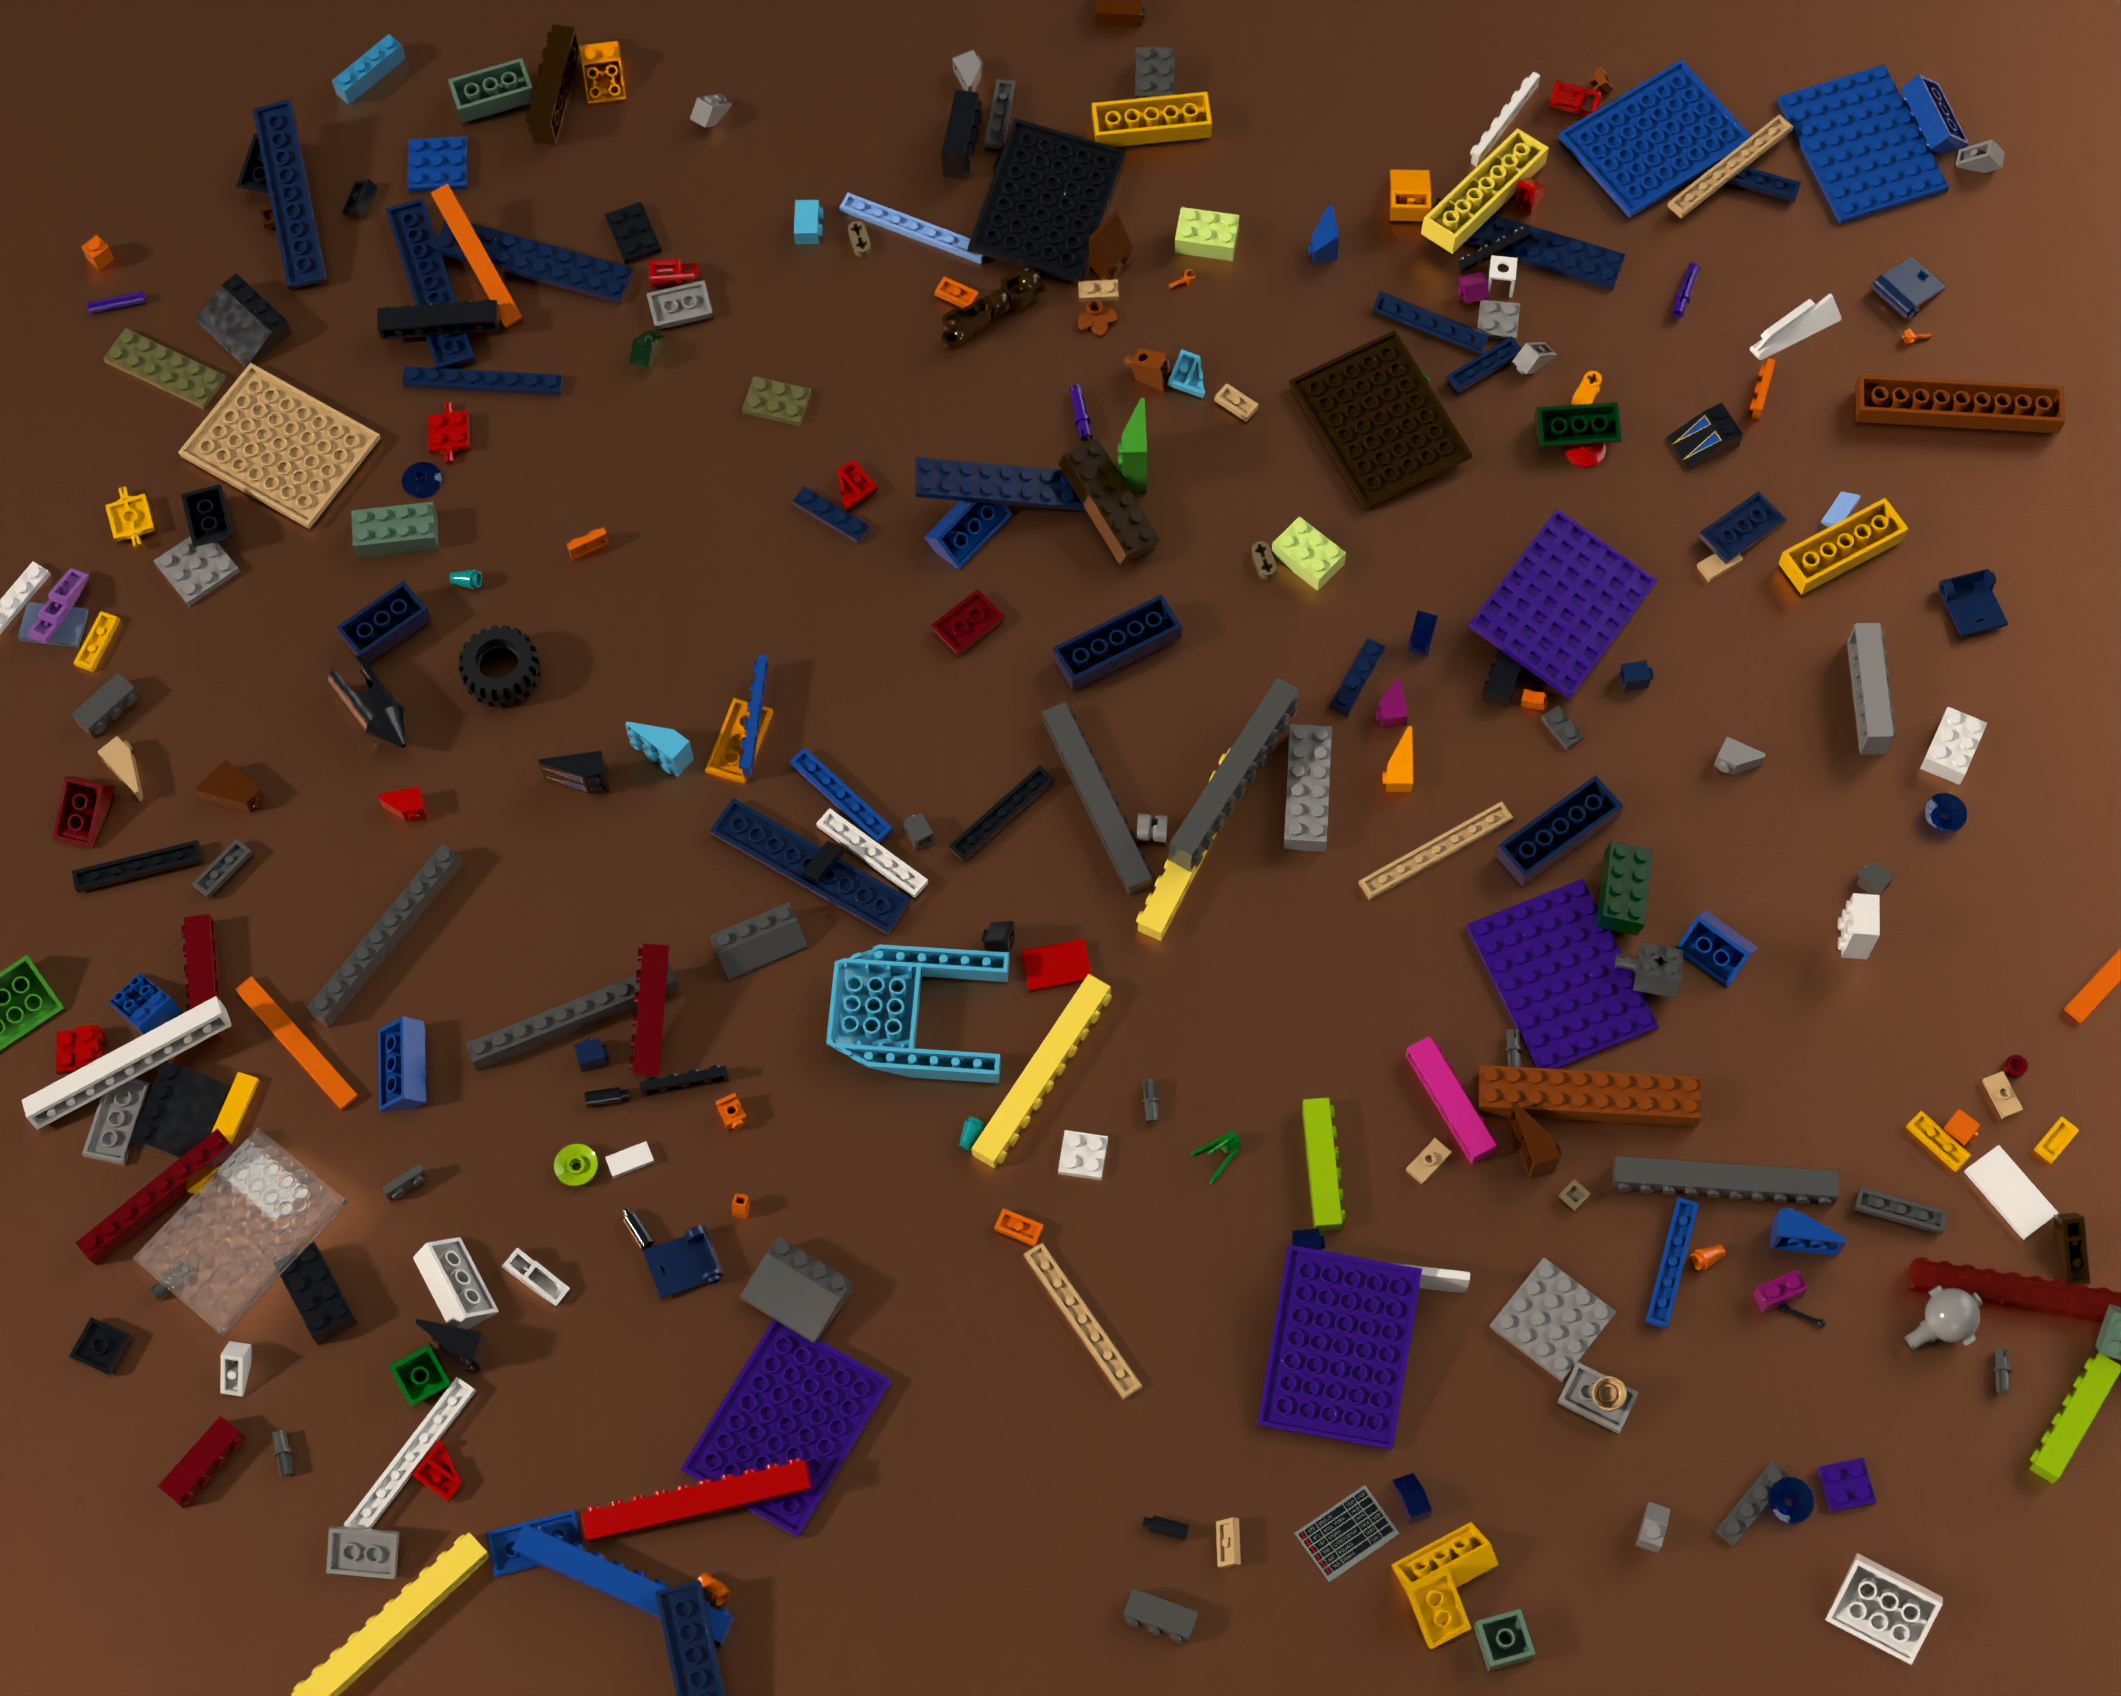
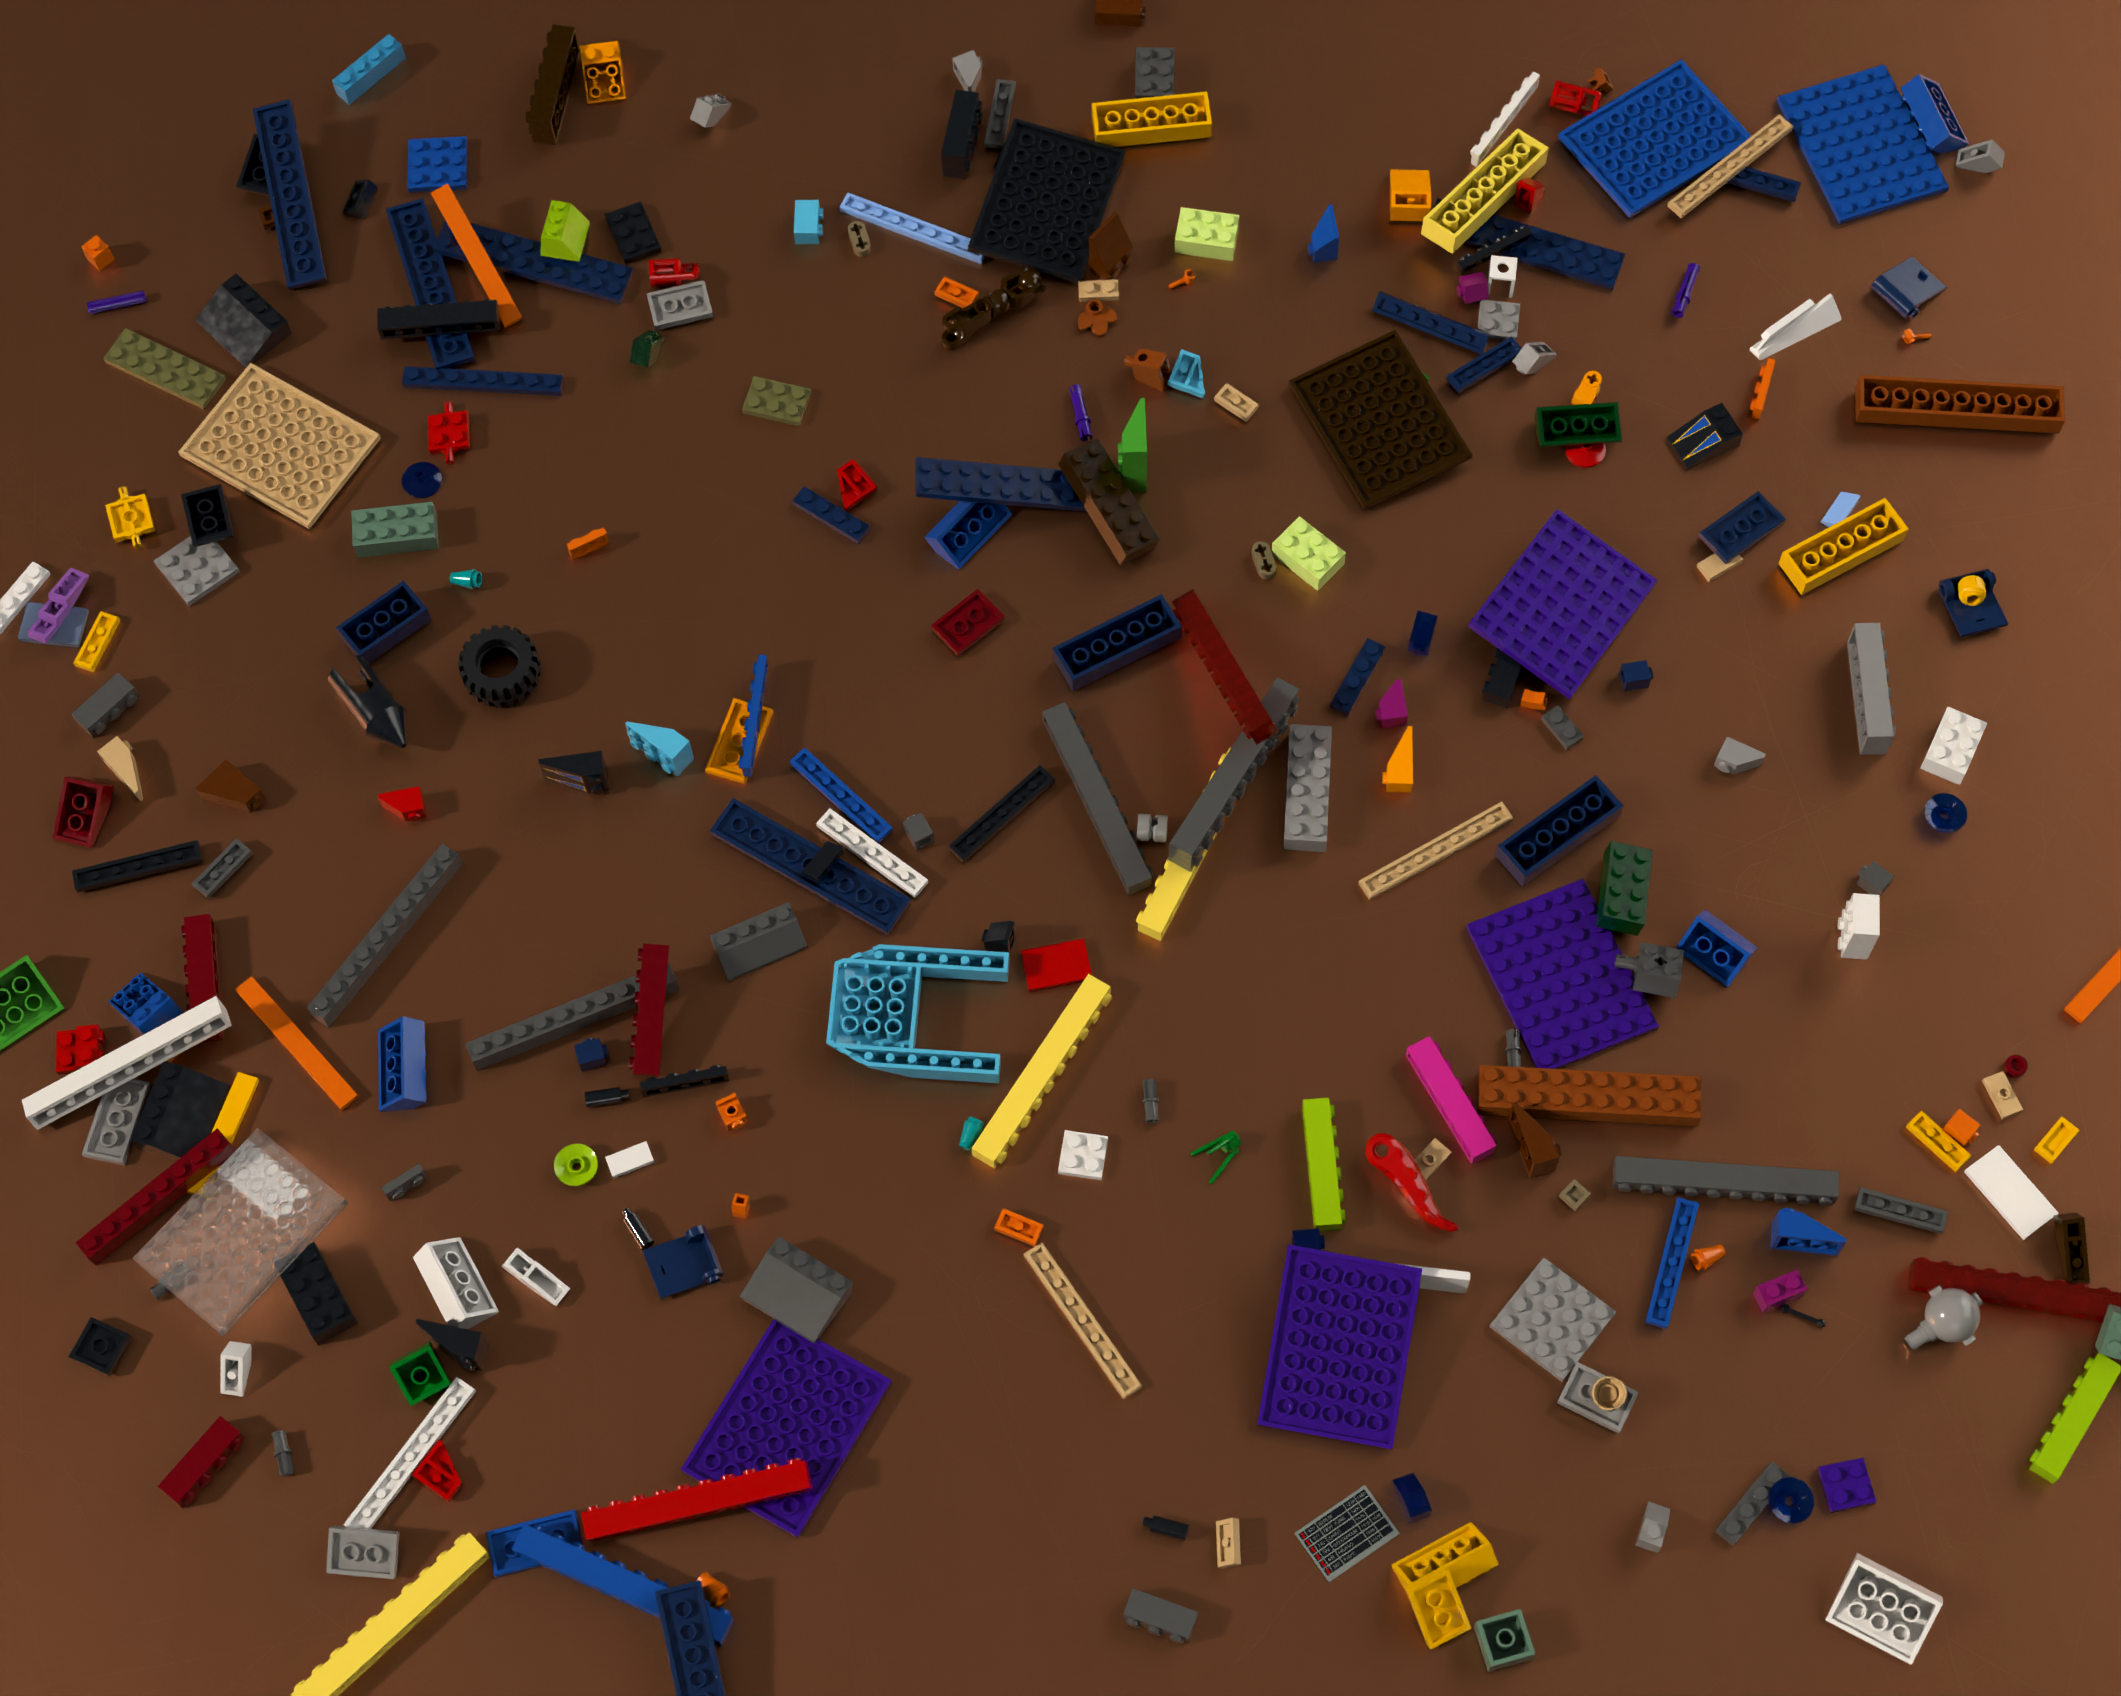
sand green brick [448,58,534,123] -> none
dark grey axle [1993,1348,2012,1394] -> none
none -> lime slope [541,200,590,262]
none -> clear red brick [1172,589,1278,745]
none -> red animal [1365,1133,1459,1232]
none -> yellow head [1958,575,1986,606]

